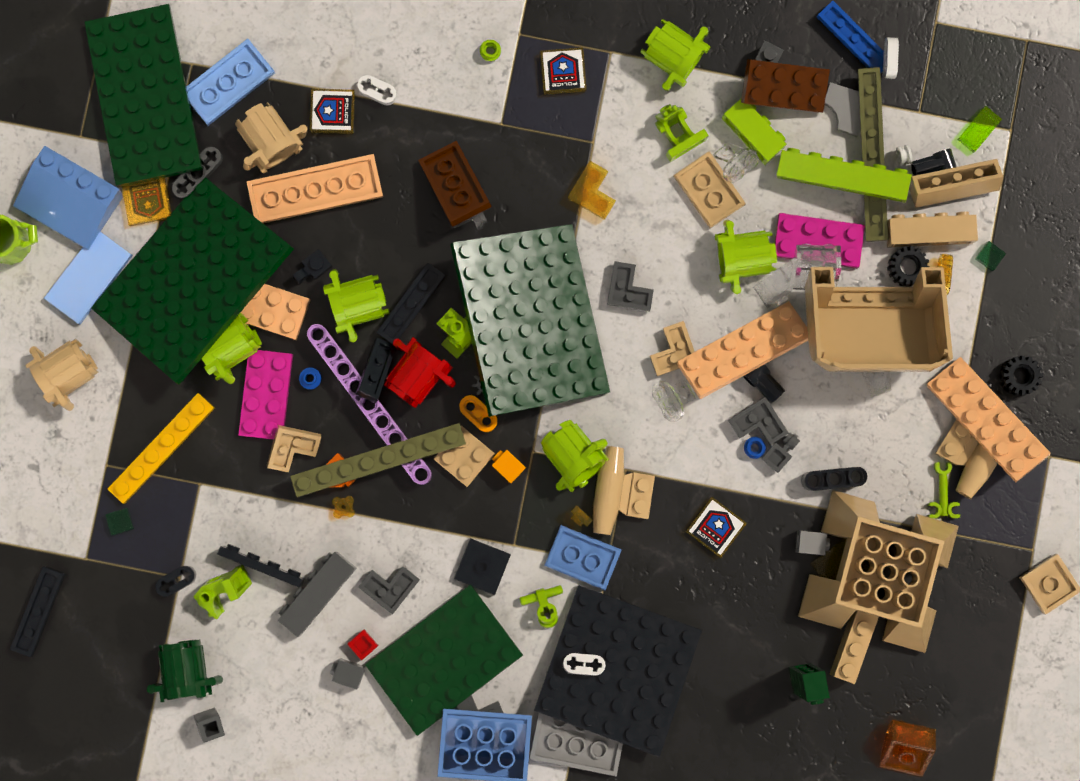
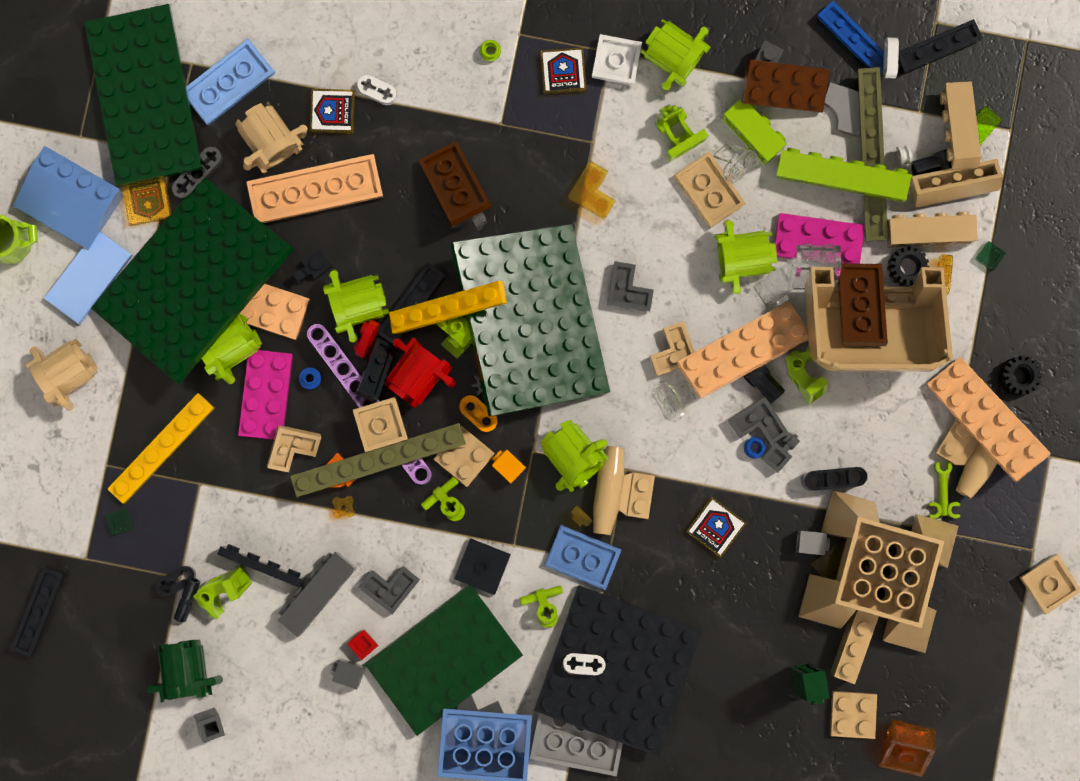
none -> black piece [174,577,201,622]
none -> tan plate [353,397,408,452]
none -> red plate [354,320,380,359]
none -> yellow plate [389,281,507,334]
none -> lime piece [421,477,465,521]
none -> white plate [592,34,642,86]
none -> lime tile [785,347,828,405]
none -> tan plate [830,691,877,739]
none -> reddish brown plate [837,263,888,346]
none -> black plate [898,19,983,74]
none -> tan brick [940,81,981,169]

